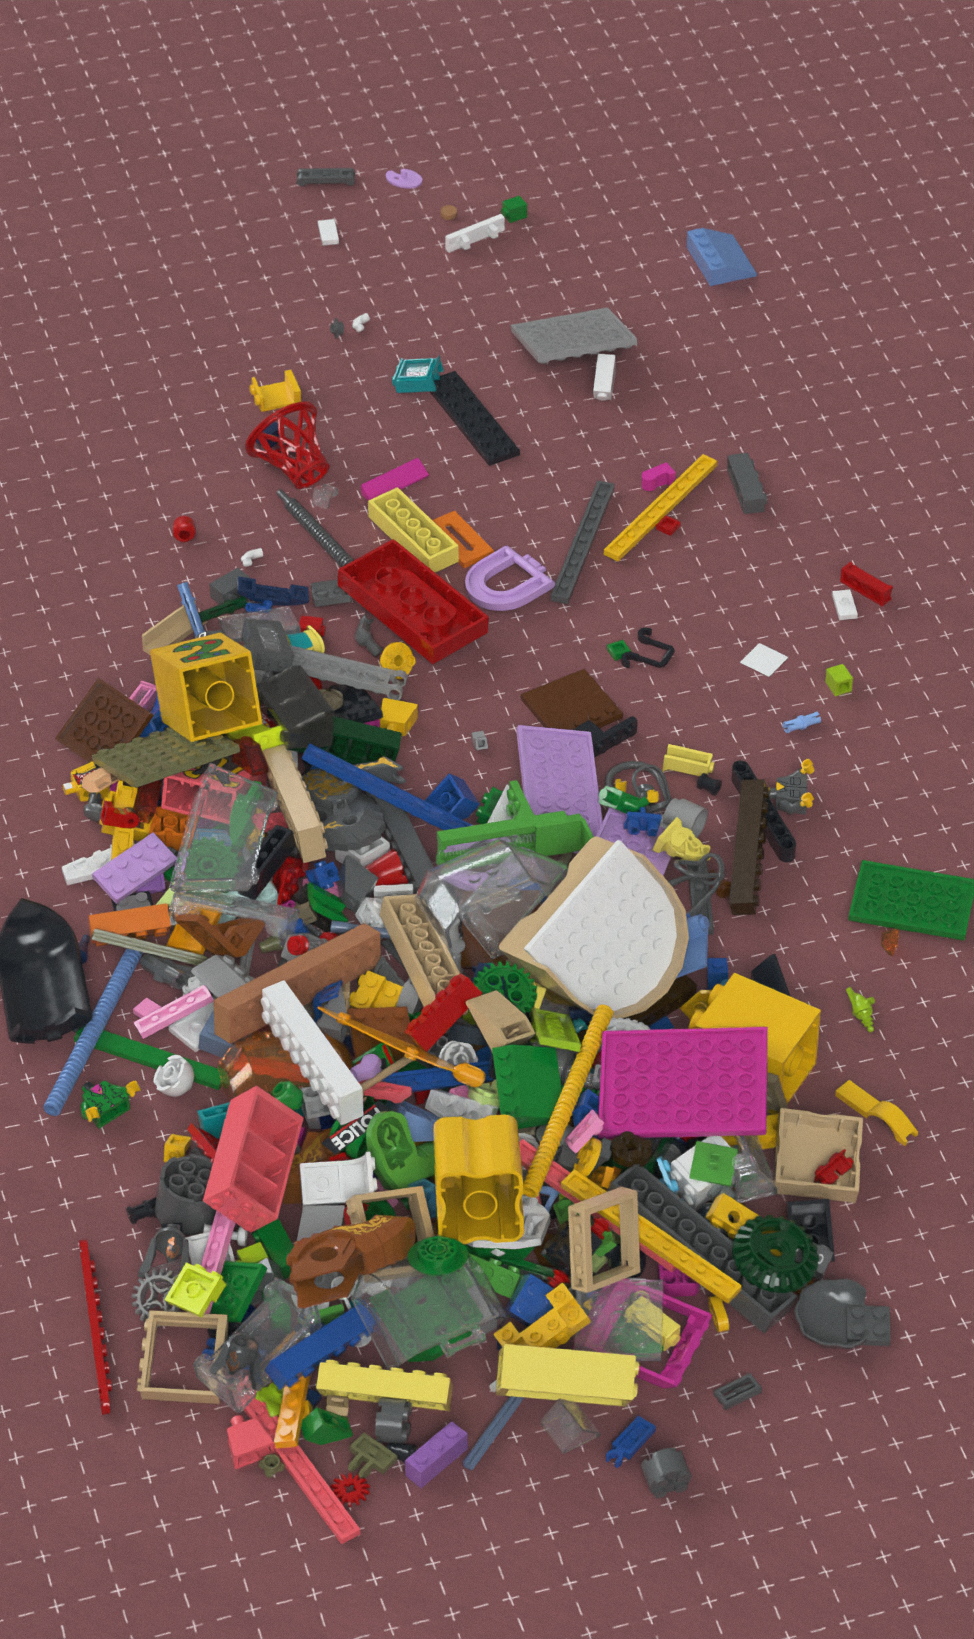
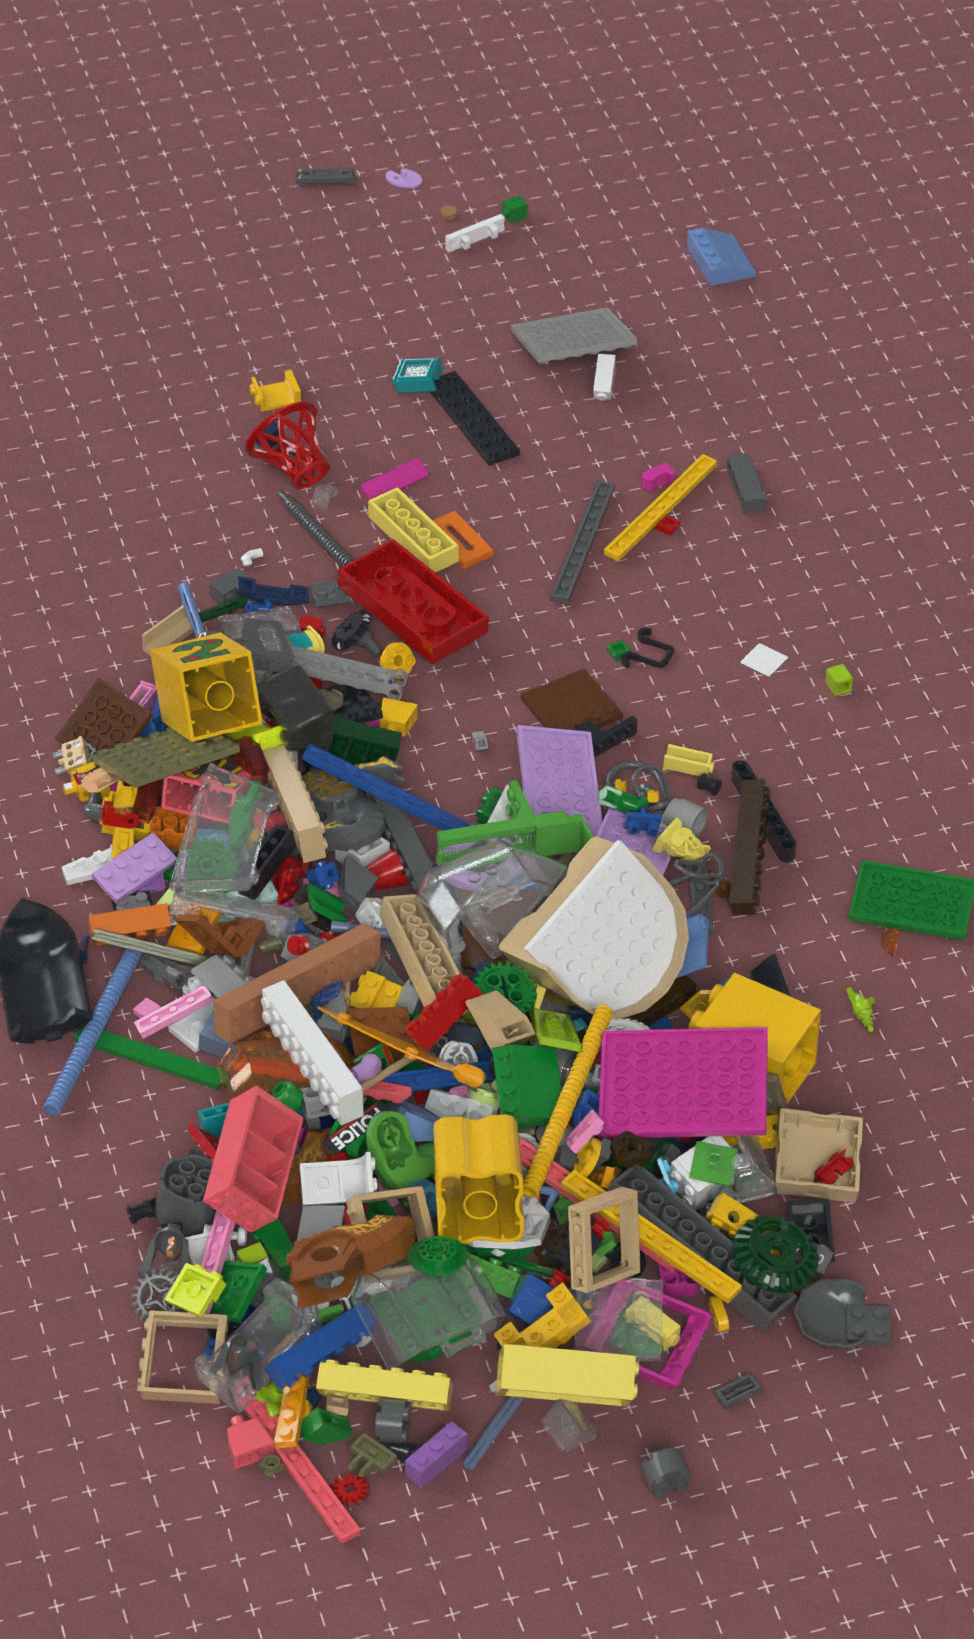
red plate [79,1239,112,1415] -> none
green torso [80,1081,141,1129] -> none
white cylinder [154,1055,194,1097] -> none
yellow bracket [164,1134,191,1163] -> none
red head [172,516,196,542] -> none
white tile [318,219,339,245] -> none
dark grey plate [330,318,344,339] -> none
white arm [352,313,370,333] -> none
white plate [374,884,413,899] -> none
blue slope [425,773,480,820] -> none
lavender piece [465,545,555,611] -> none
blue plate [606,1415,656,1468] -> none
blue brick [706,958,728,989] -> none
dark grey torso [770,759,814,815] -> none
light blue pin [783,712,821,733] -> none
white plate [832,590,858,620] -> none
yellow piece [835,1080,918,1146] -> none
red container [840,561,893,607] -> none
none -> tan piece [52,736,96,775]
none -> black gear [331,610,371,650]

